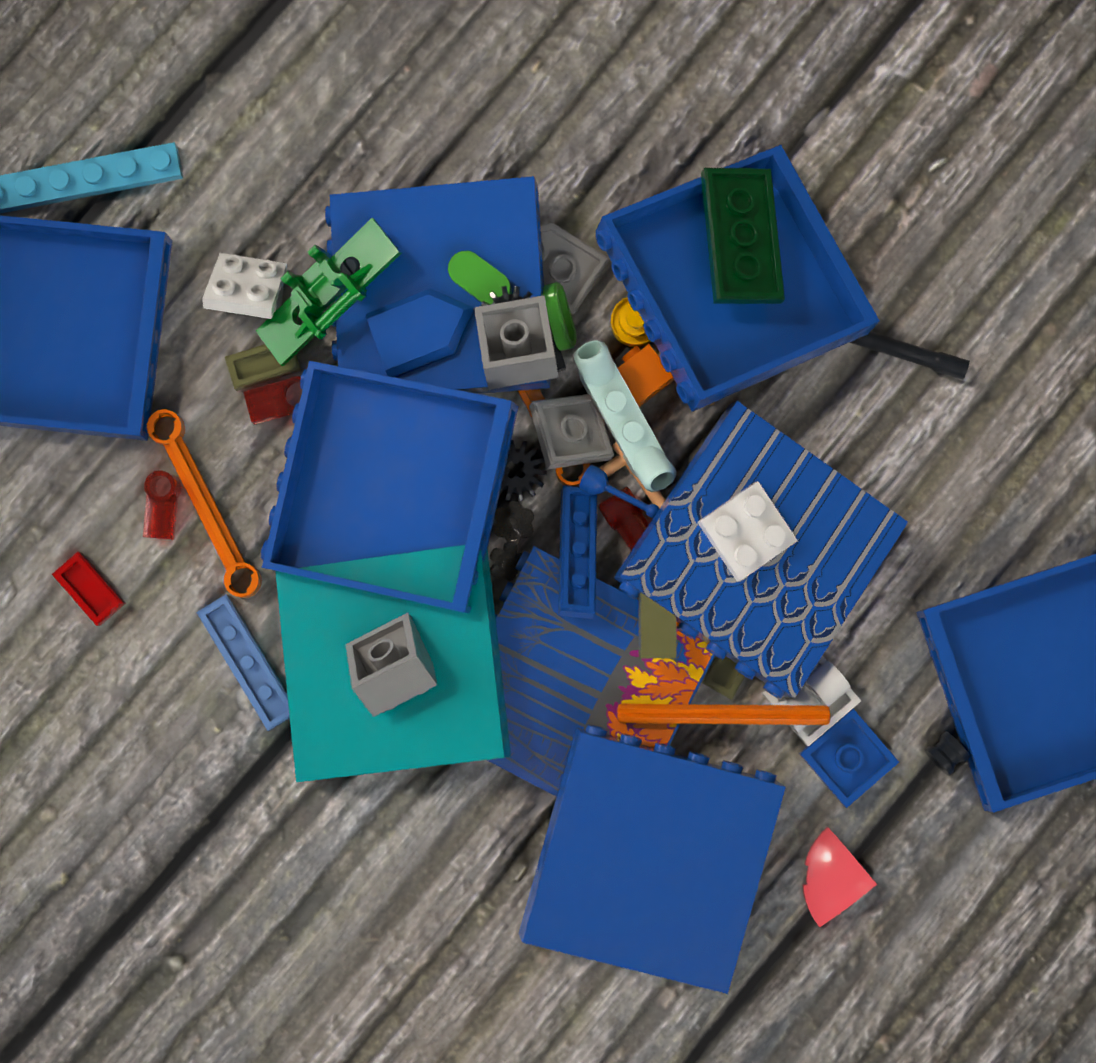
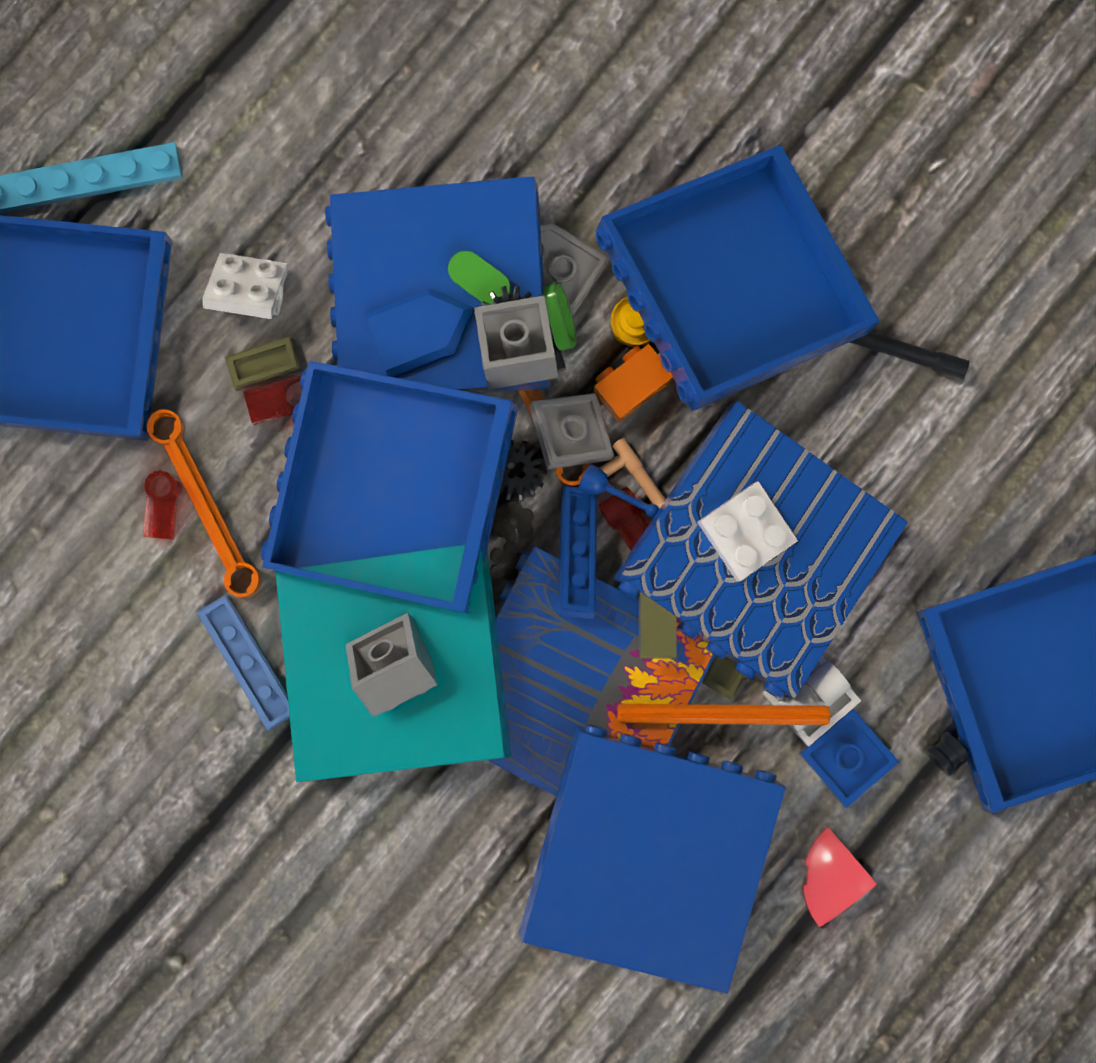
red tile [52,551,126,626] -> none
green piece [255,217,401,366] -> none
light aqua plate [574,340,676,492] -> none
dark green tile [701,168,785,304] -> none

